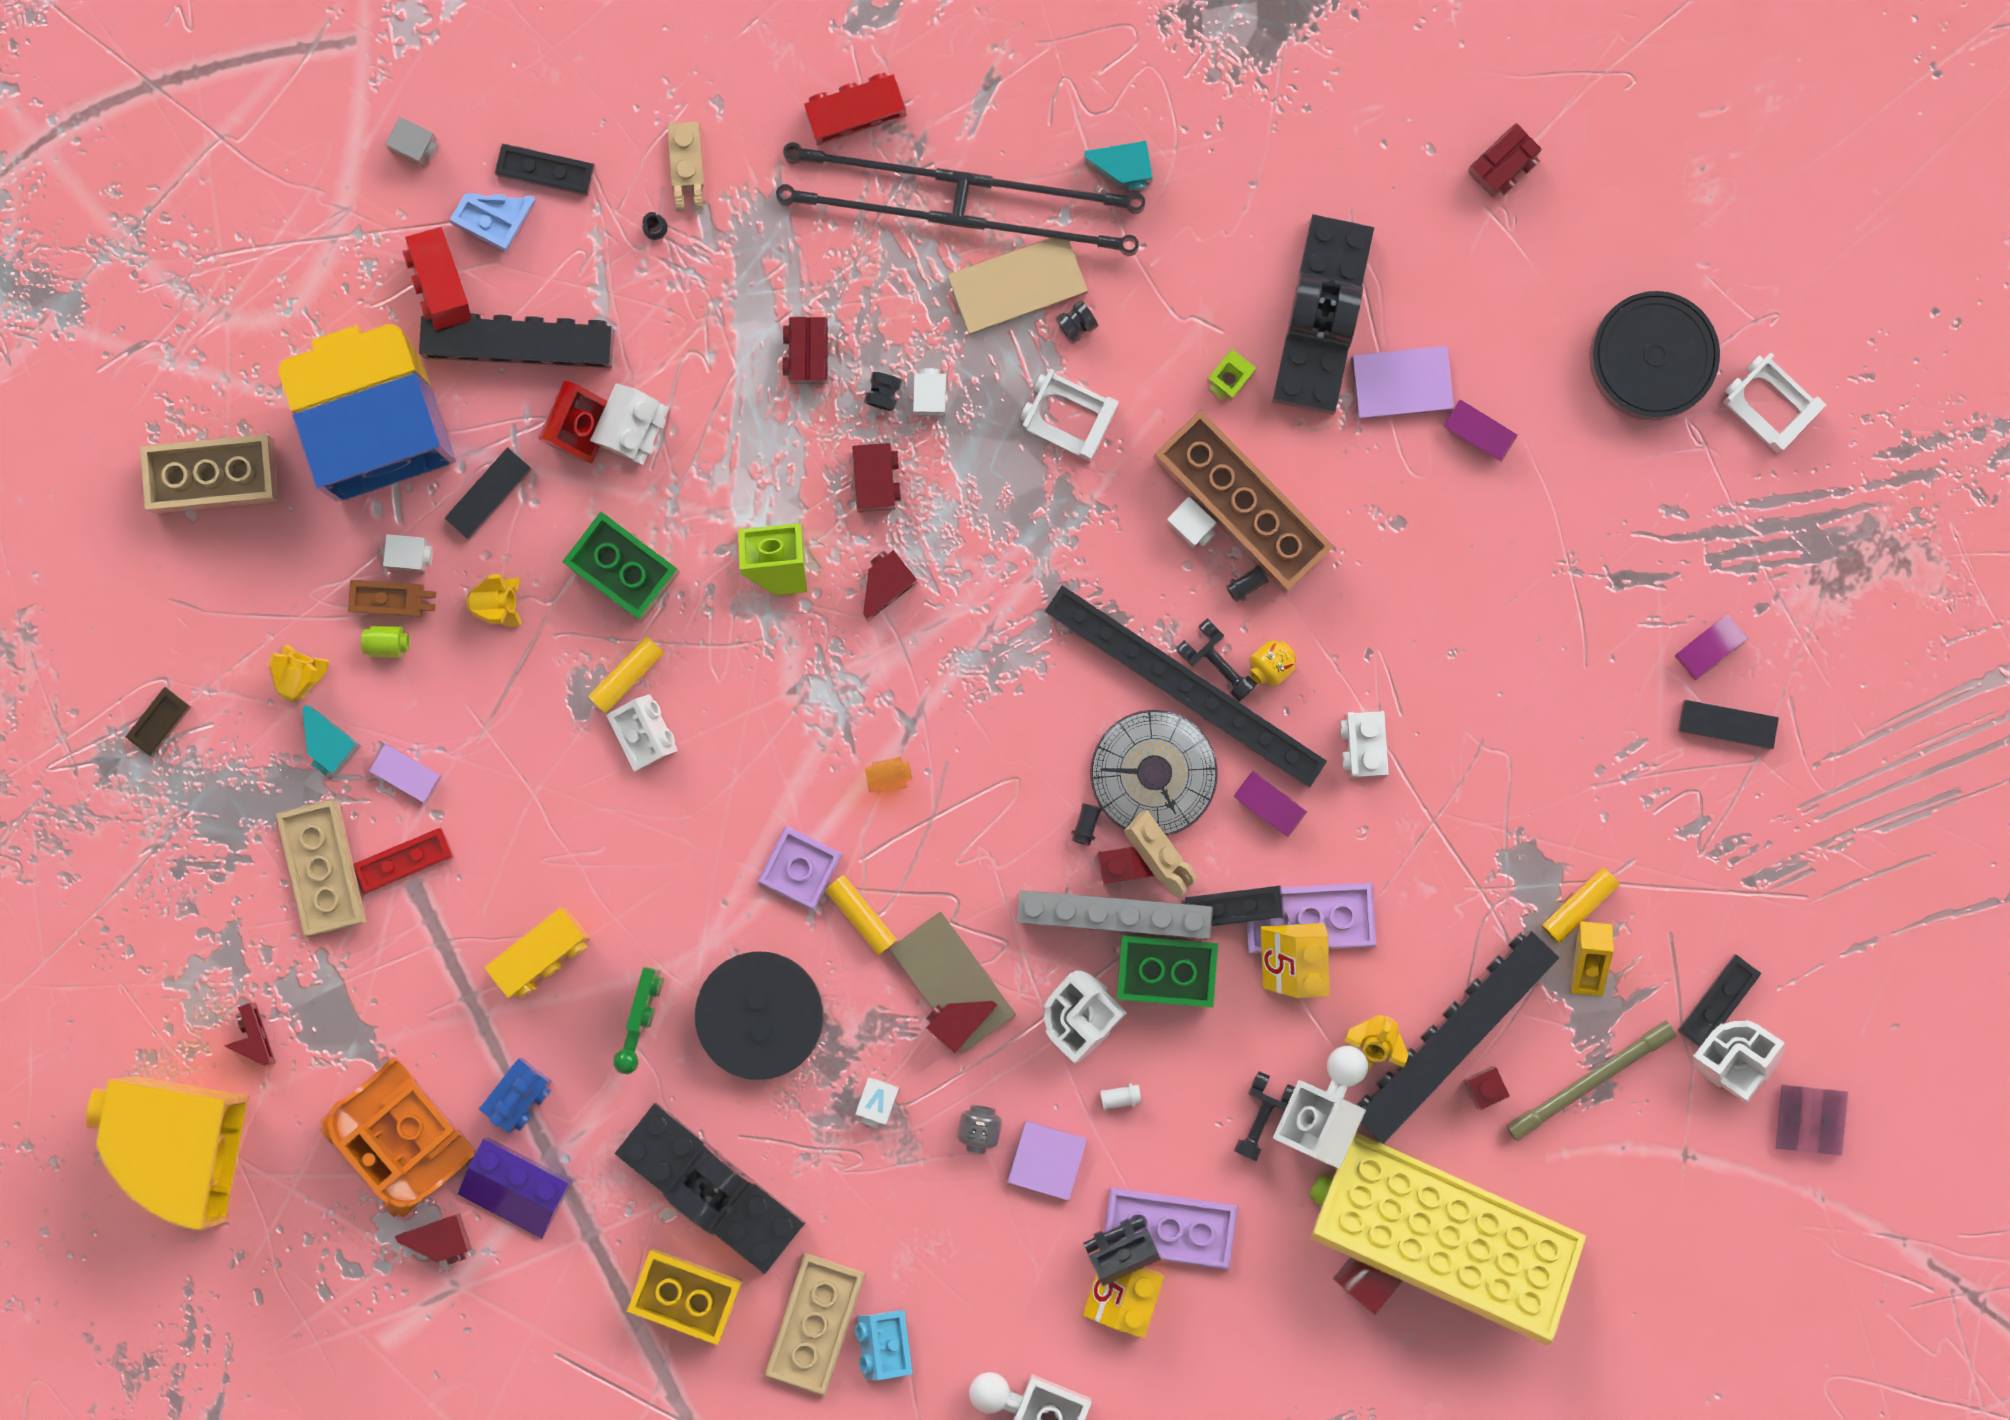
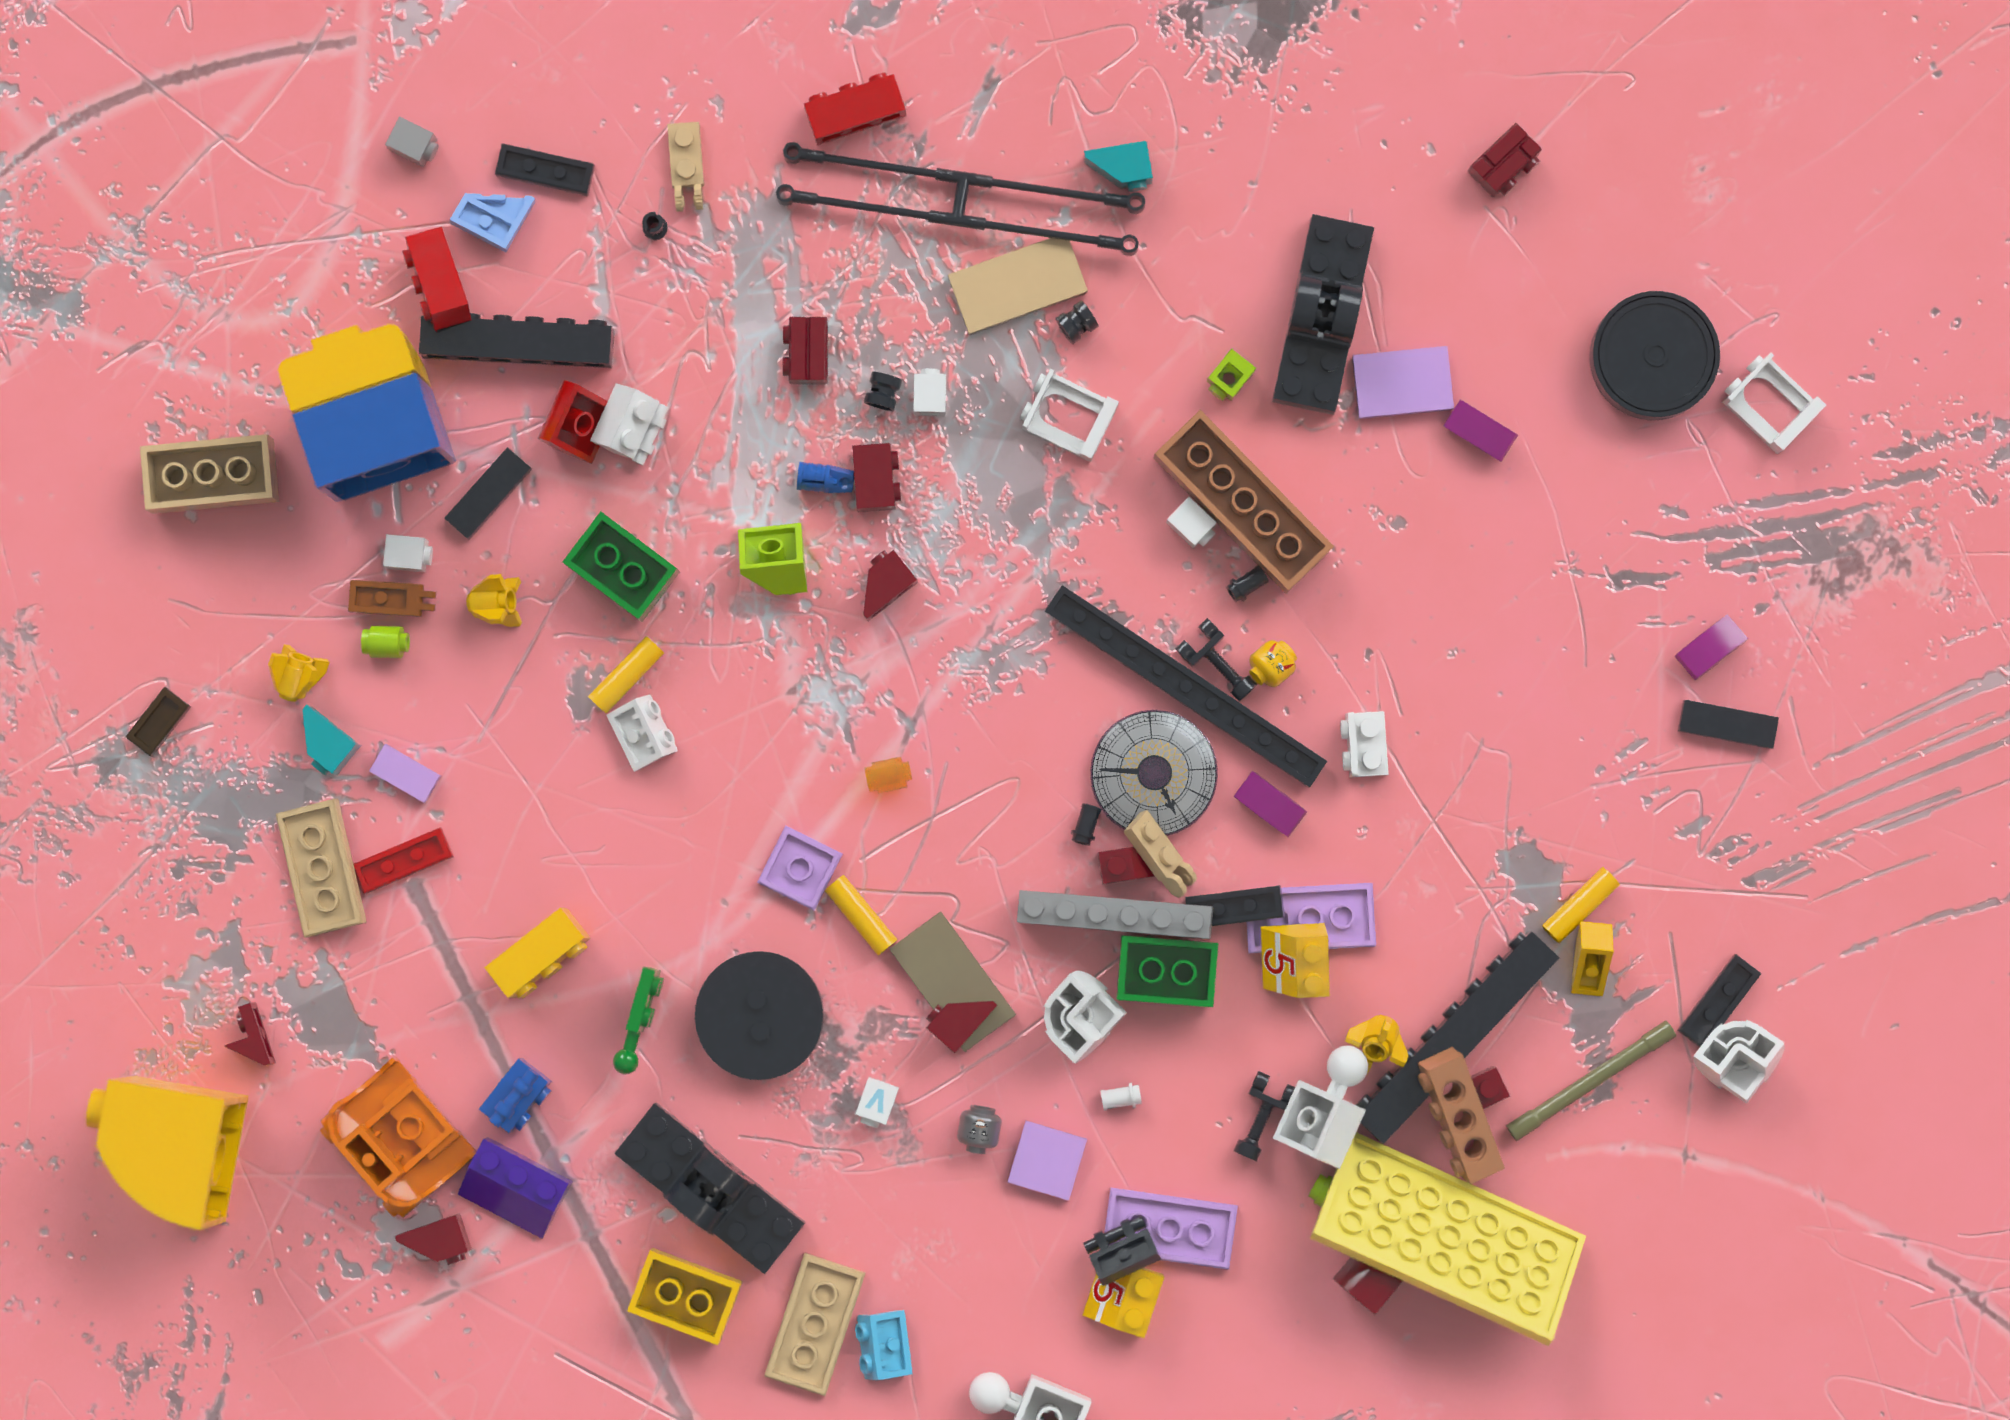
clear purple slope [1776,1085,1849,1156] -> none
none -> blue hinge [797,462,854,493]
none -> nougat brick [1418,1047,1505,1184]

